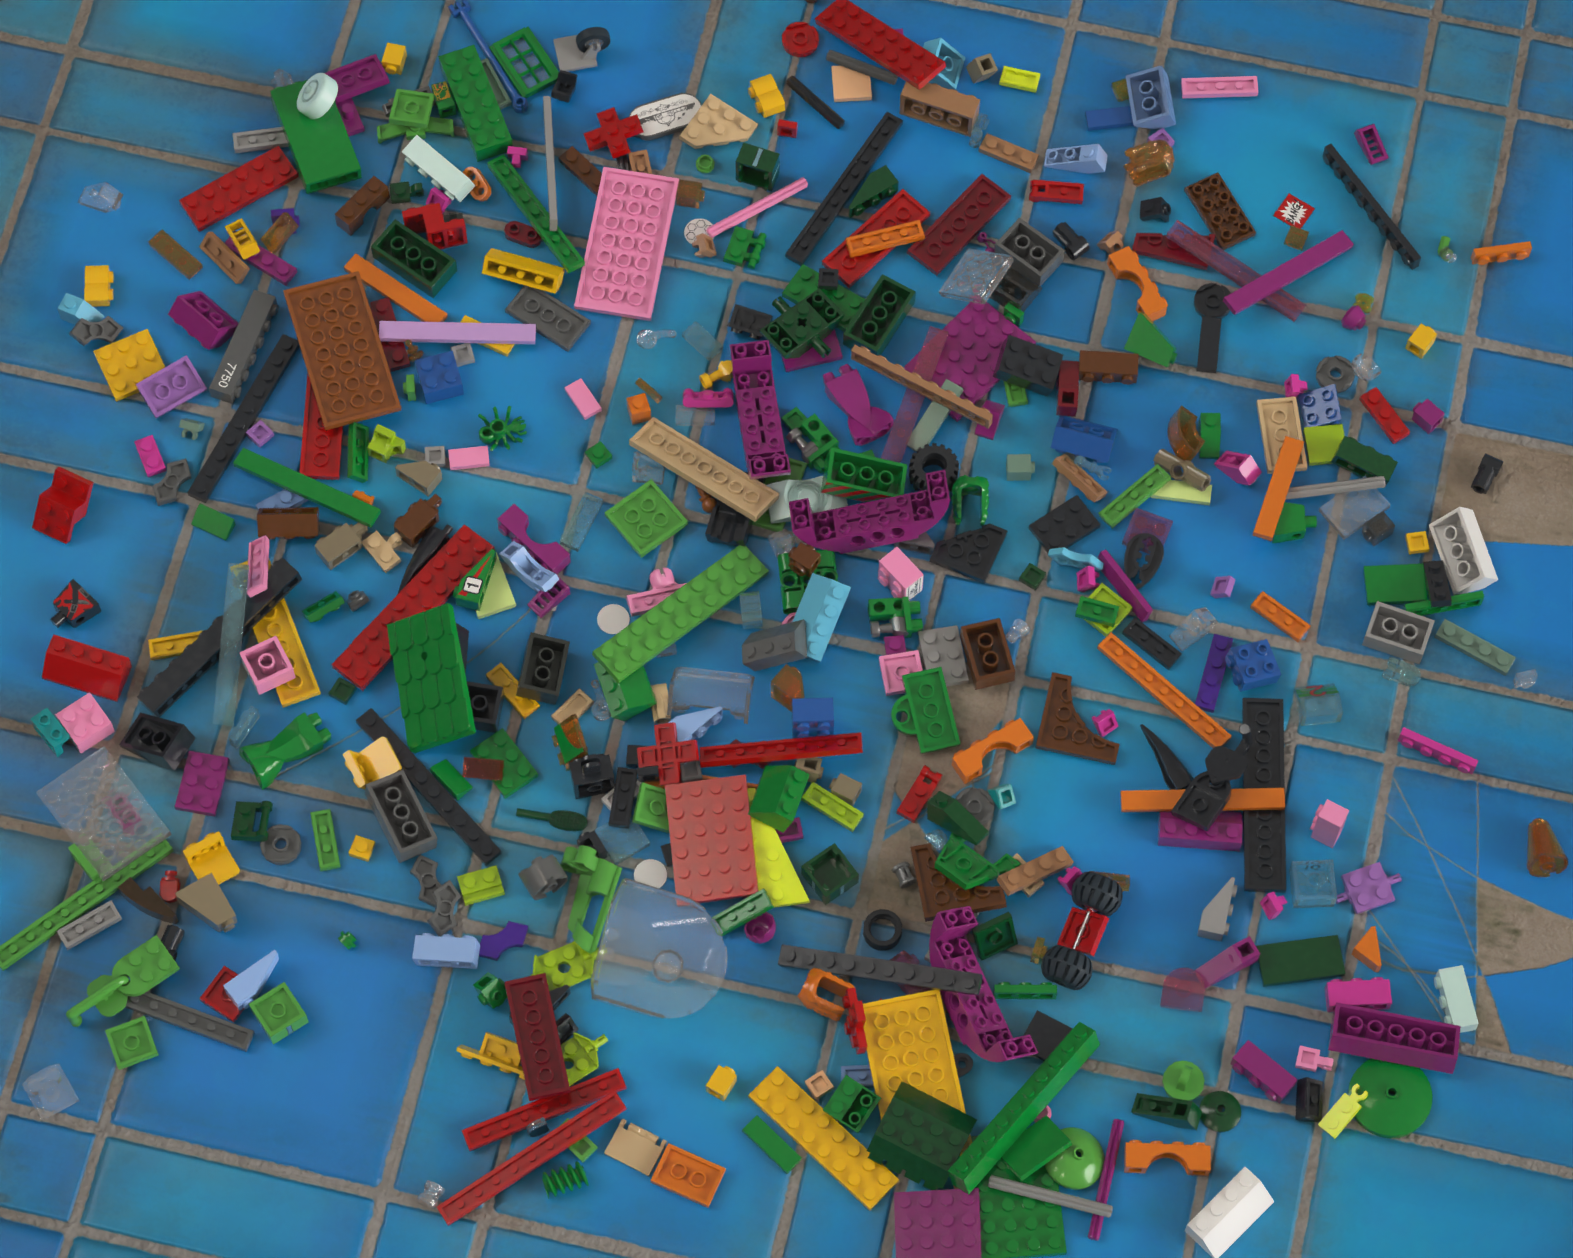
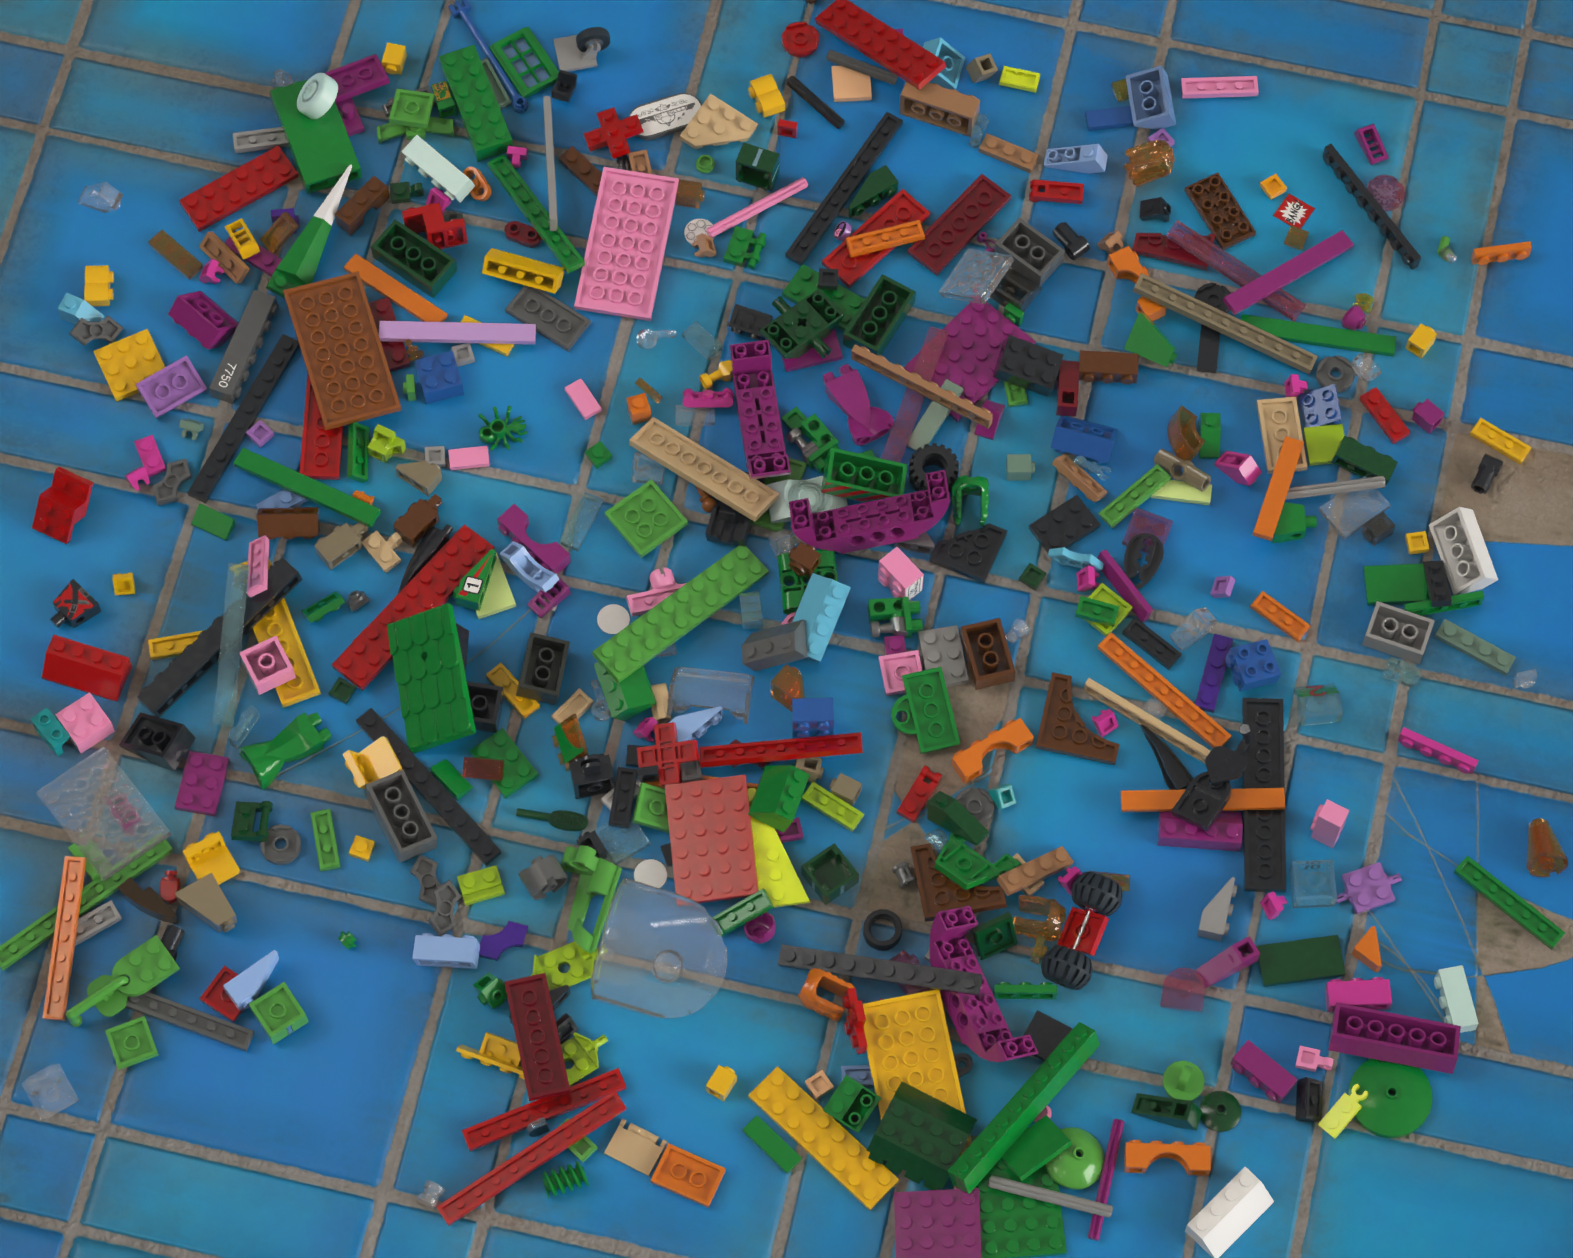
none -> orange tile [43,856,87,1021]
none -> yellow tile [112,572,136,595]
none -> dark pink tile [125,466,150,491]
none -> dark pink tile [199,259,224,284]
none -> green plate [266,164,352,298]
none -> dark pink tile [633,717,658,742]
none -> medium lavender tile [834,221,852,241]
none -> clear orange piece [1013,895,1066,941]
none -> tan tile [1084,678,1211,764]
none -> dark tan plate [1133,273,1318,374]
none -> clear plate [1141,696,1168,720]
none -> green tile [1241,314,1396,357]
none -> light orange plate [1260,173,1287,200]
none -> clear pink tile [1367,175,1405,211]
none -> green plate [1454,855,1565,950]
none -> yellow tile [1470,417,1531,465]

